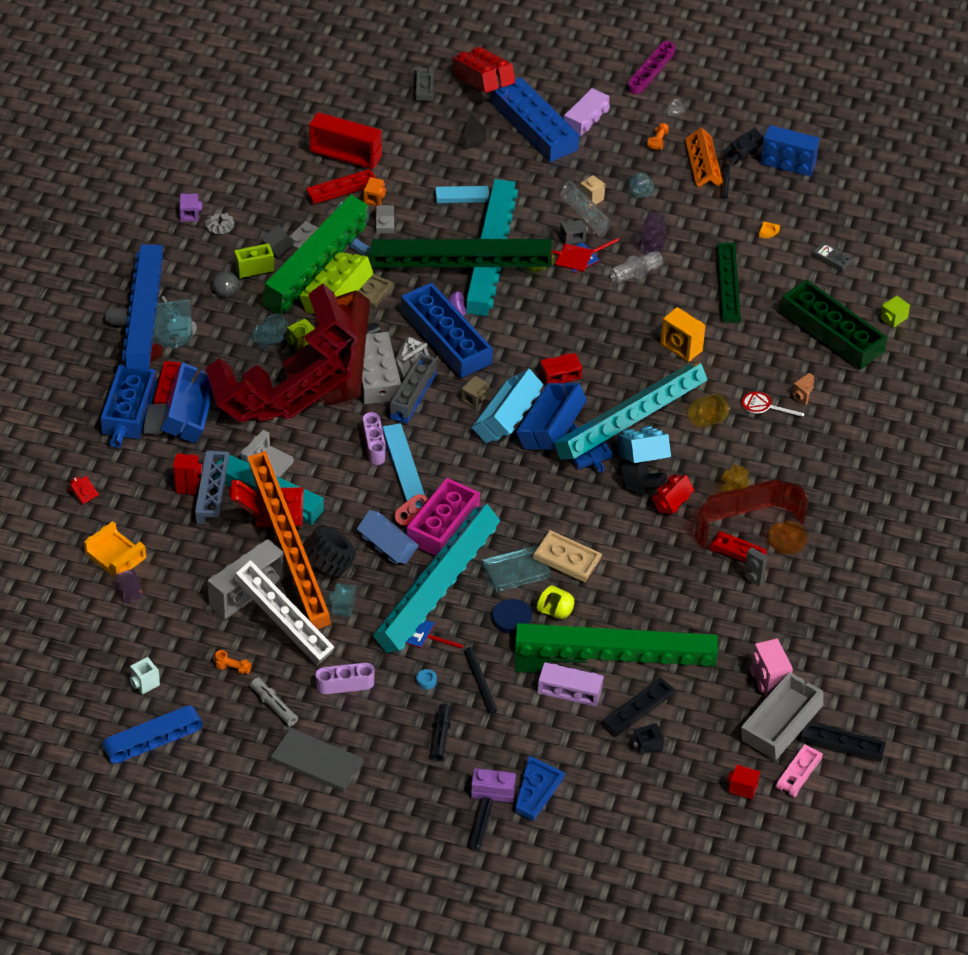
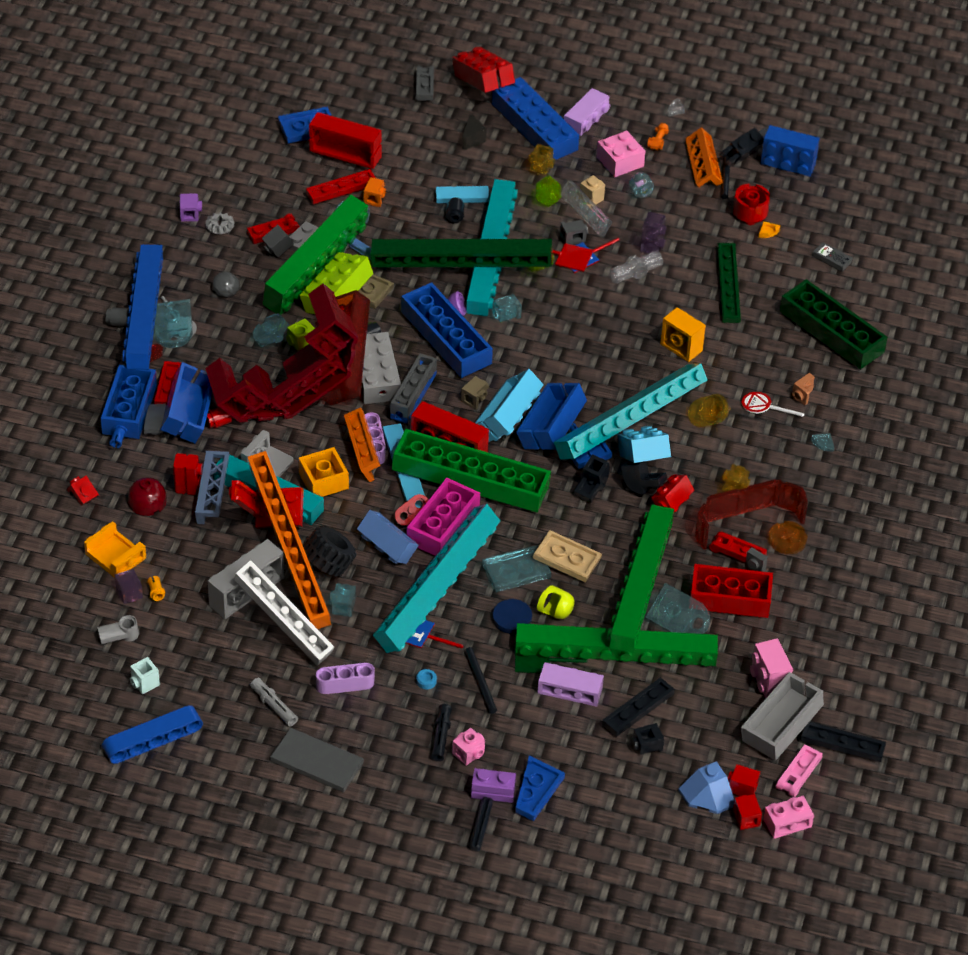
orange bar [213,650,252,674] -> none
lime brick [234,243,275,278] -> none
light grey slope [376,205,394,233] -> none
light grey slope [395,337,429,378] -> none
red brick [539,353,582,385] -> none
magenta beam [628,41,675,94] -> none
lime brick [880,296,910,328] -> none
none -> light grey piece [97,615,139,644]
none -> dark red cylinder [128,477,167,516]
none -> light orange pin [147,576,165,601]
none -> red brick [206,407,233,428]
none -> red plate [247,213,300,244]
none -> blue plate [278,107,332,143]
none -> light orange brick [299,447,349,497]
none -> orange fence [344,407,380,482]
none -> green brick [392,429,551,513]
none -> red brick [411,401,489,452]
none -> black brick [446,197,465,223]
none -> bright pink brick [452,728,485,766]
none -> clear light blue brick [492,294,522,322]
none -> clear yellow brick [529,144,555,175]
none -> clear neon green brick [536,175,561,207]
none -> black brick [574,454,610,503]
none -> bright pink brick [596,131,645,178]
none -> green brick [607,505,674,653]
none -> clear light blue tile [646,583,710,634]
none -> medium blue slope [678,761,734,814]
none -> red brick [689,564,773,618]
none -> red brick [733,184,770,225]
none -> red brick [733,794,762,830]
none -> bright pink brick [763,796,814,839]
none -> clear light blue tile [811,433,834,452]

